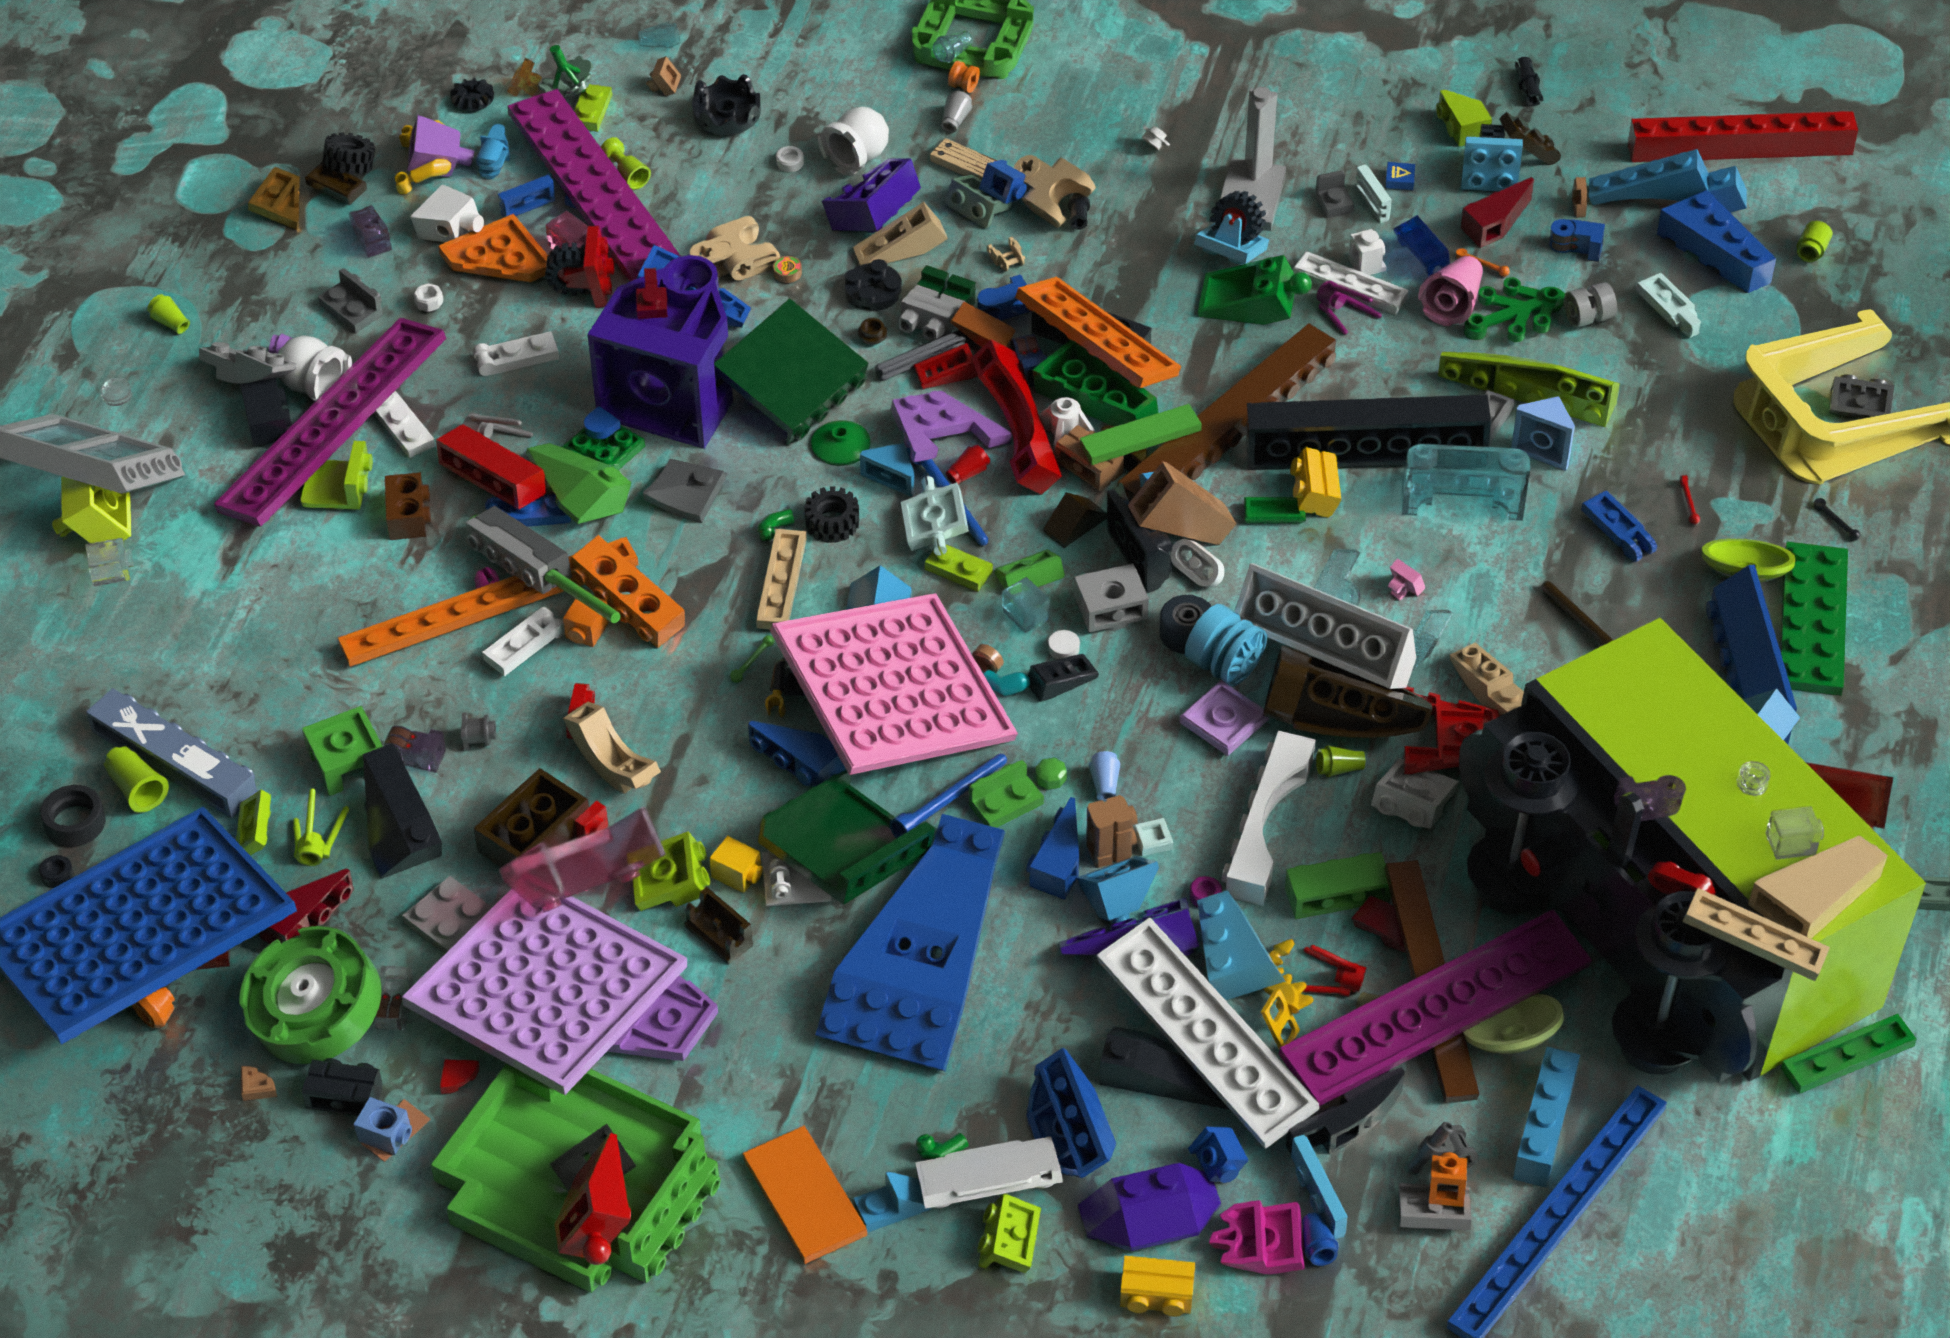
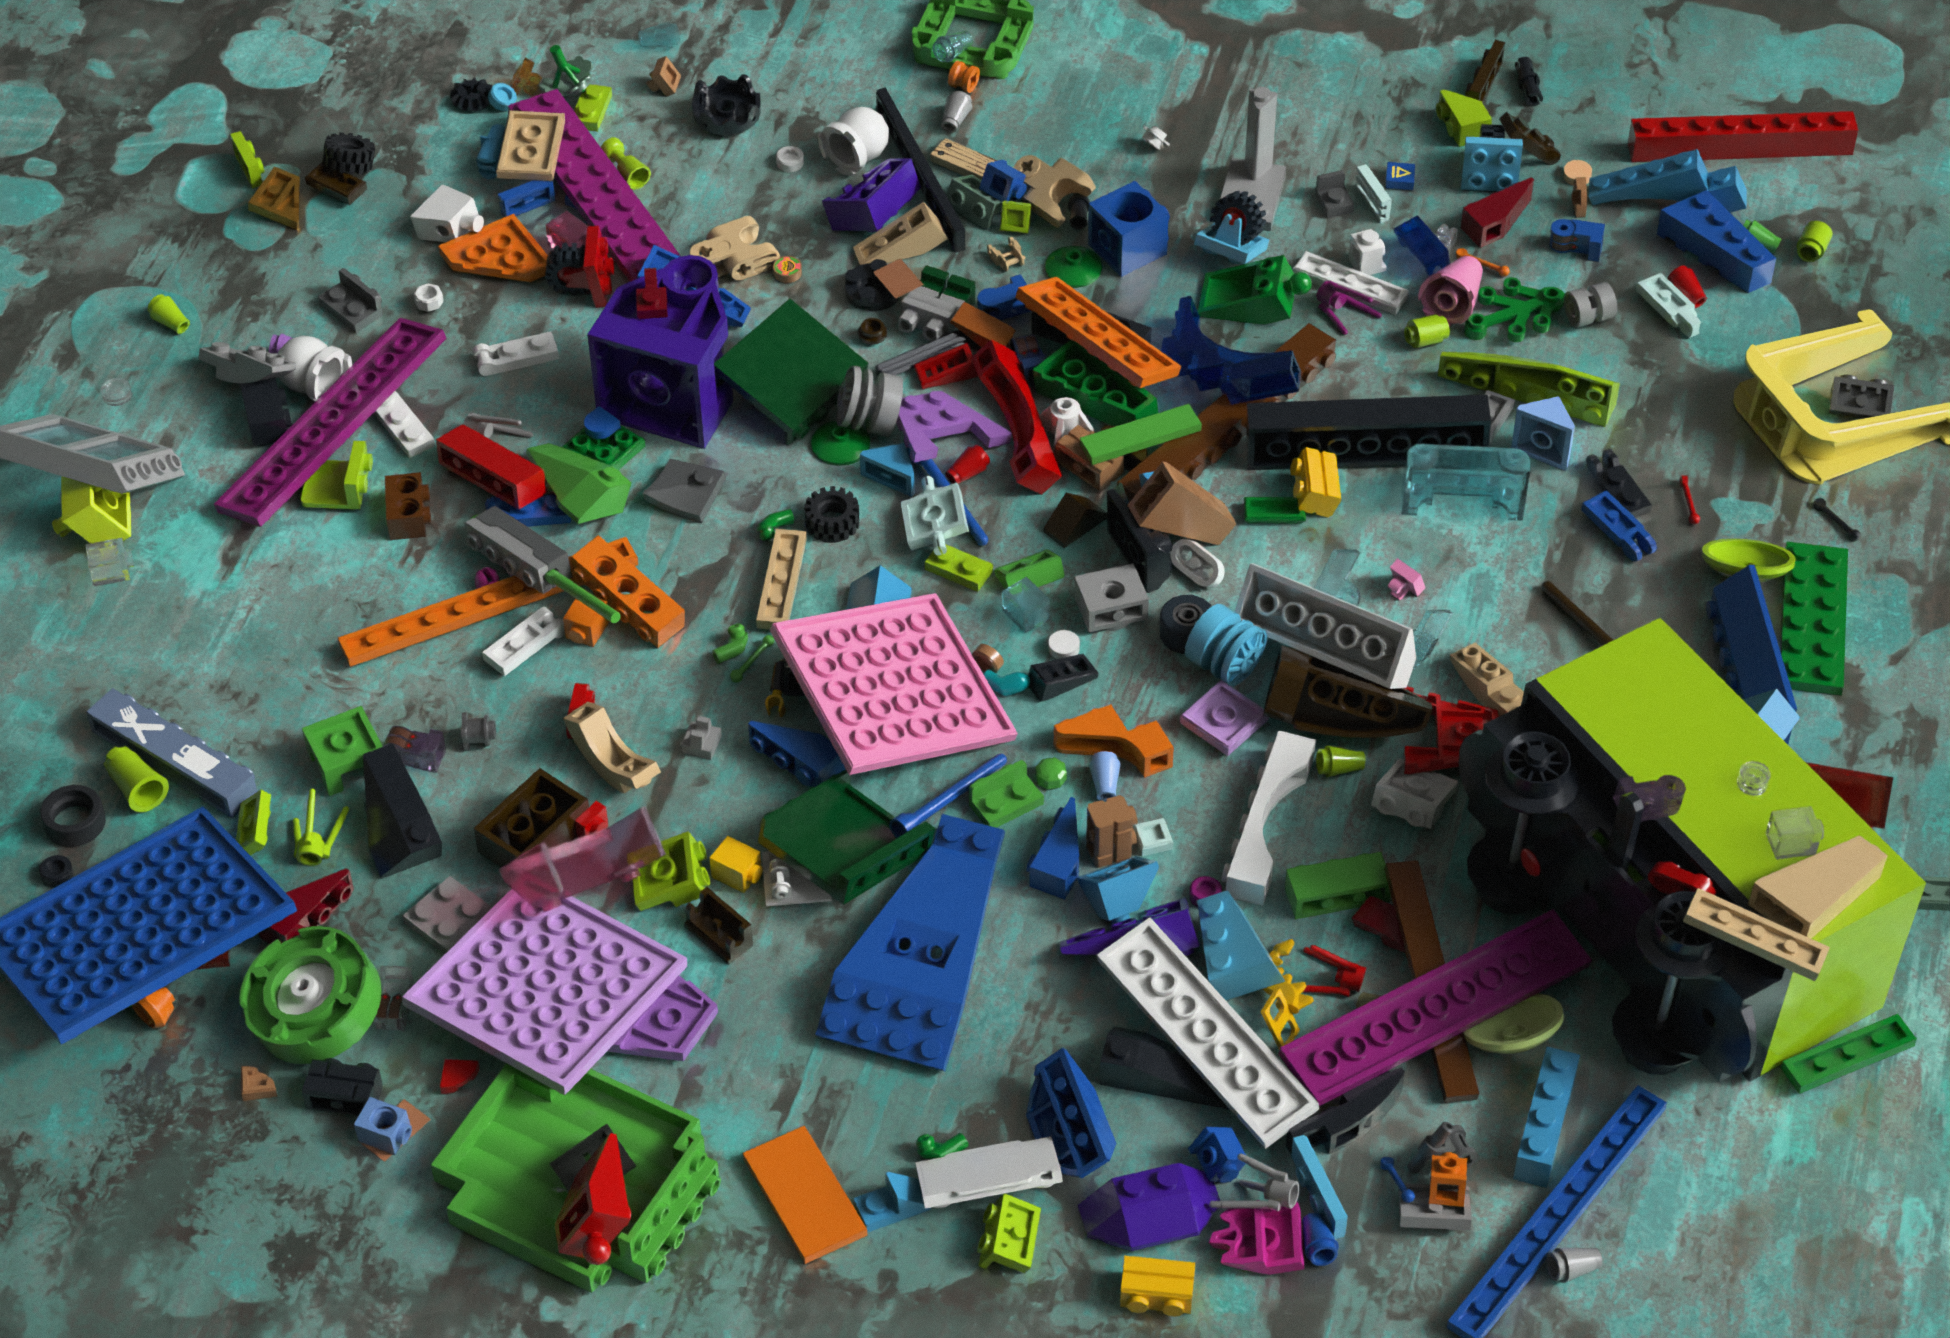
clear purple leg [349,205,392,258] -> none
medium lavender torso [395,115,474,194] -> none
none -> lime plate [230,131,265,189]
none -> medium azure tile [488,83,517,111]
none -> tan tile [496,110,565,181]
none -> light grey tile [681,716,722,760]
none -> bright green arm [712,623,748,664]
none -> light grey wheel [836,366,903,437]
none -> nougat sticker [873,258,924,298]
none -> black tile [876,87,966,253]
none -> lime tile [1000,201,1032,233]
none -> green dish [1045,246,1102,288]
none -> orange arch [1053,704,1174,778]
none -> blue brick [1088,181,1170,277]
none -> clear blue arch [1160,296,1301,405]
none -> light grey plant [1209,1153,1299,1211]
none -> blue hinge [1380,1157,1415,1203]
none -> lime brick [1404,314,1450,348]
none -> clear bush [1433,223,1458,252]
none -> dark brown plate [1465,39,1506,103]
none -> light grey cone [1546,1248,1602,1283]
none -> light nougat tile [1563,160,1592,185]
none -> black hinge [1586,449,1652,517]
none -> red cone [1667,265,1707,308]
none -> bright green cone [1743,220,1782,254]

